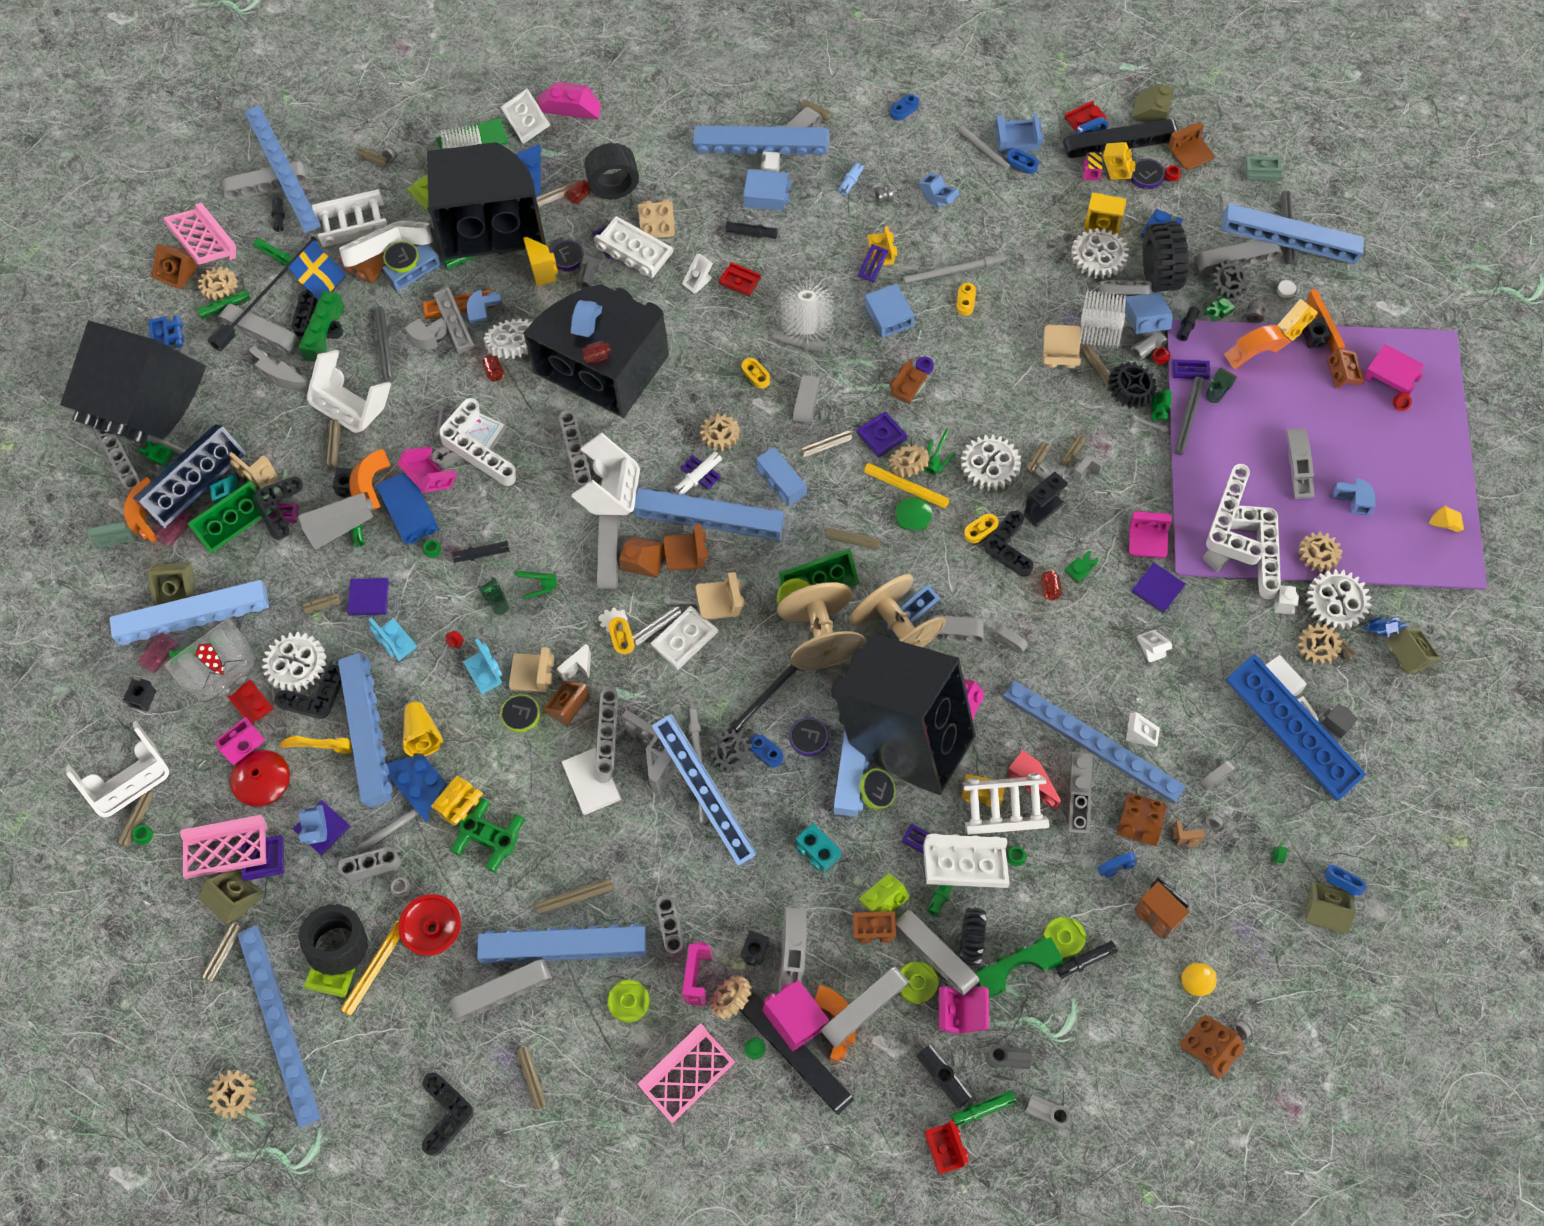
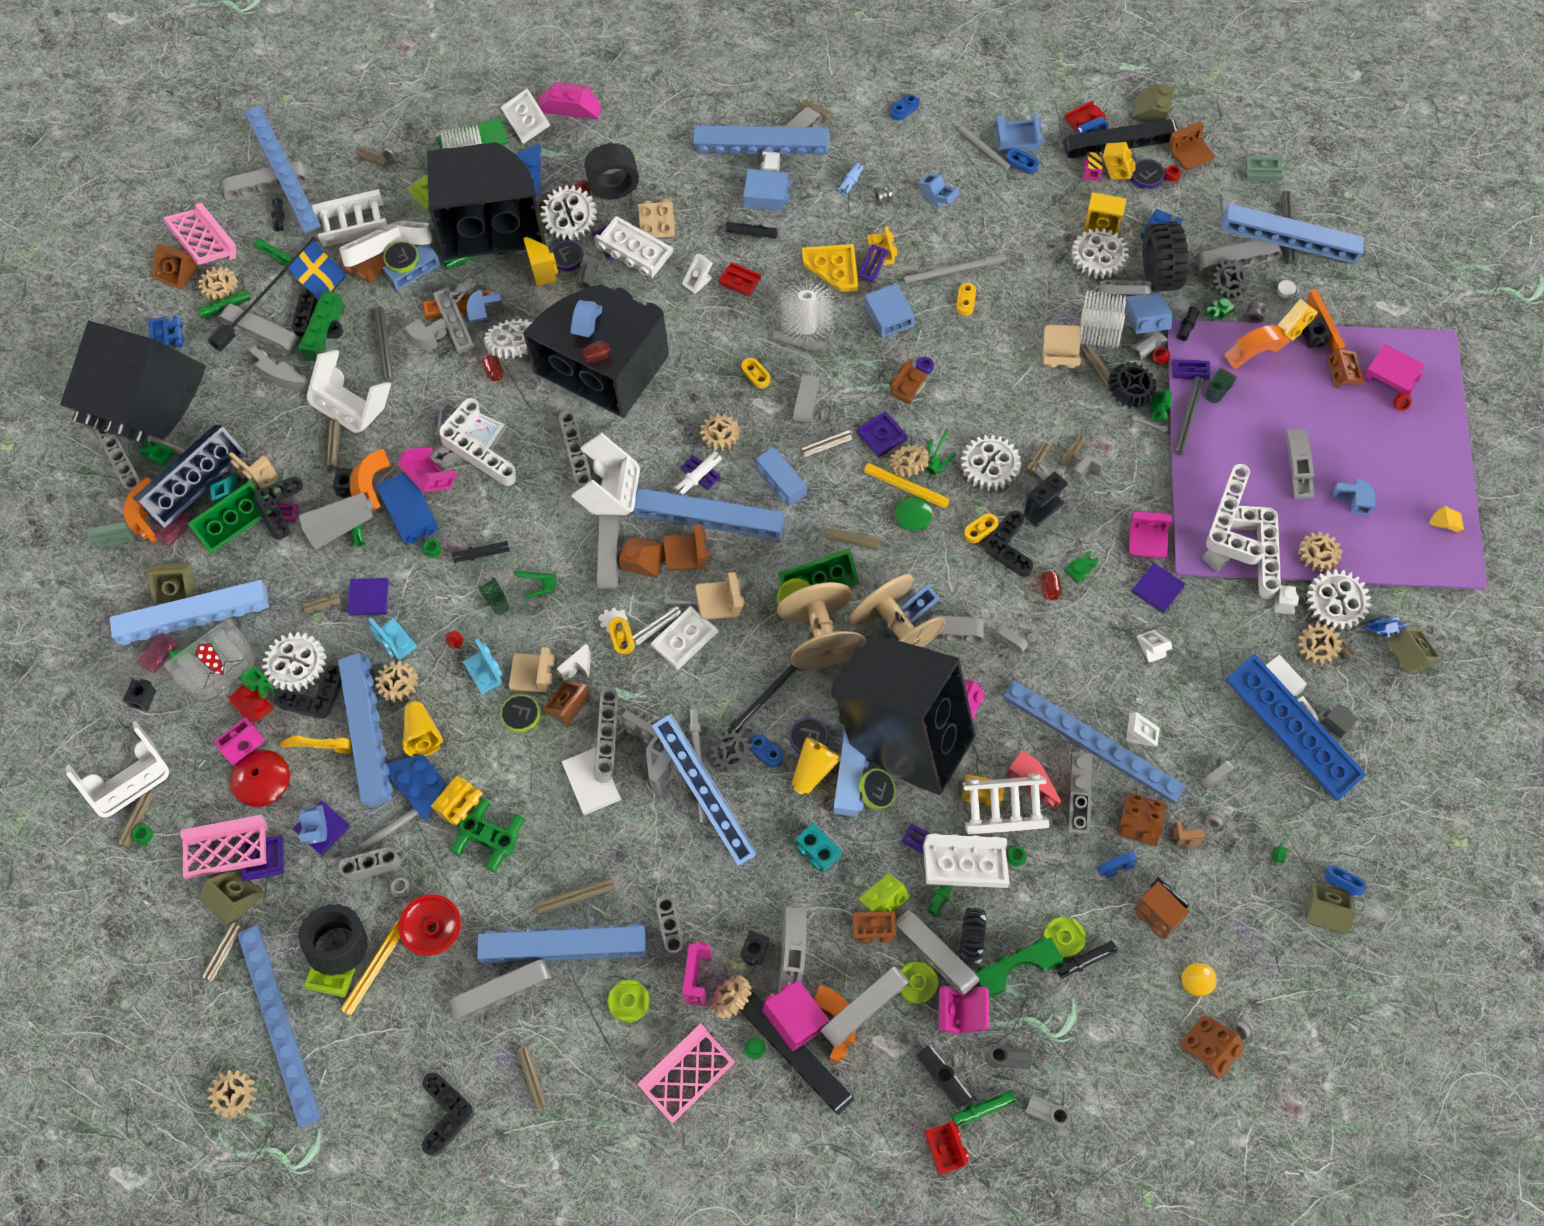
none -> green plate [239,666,274,699]
none -> tan gear [375,661,419,703]
none -> light grey pin [449,278,475,302]
none -> white gear [541,185,597,240]
none -> yellow cone [791,737,841,795]
none -> yellow plate [802,244,858,292]

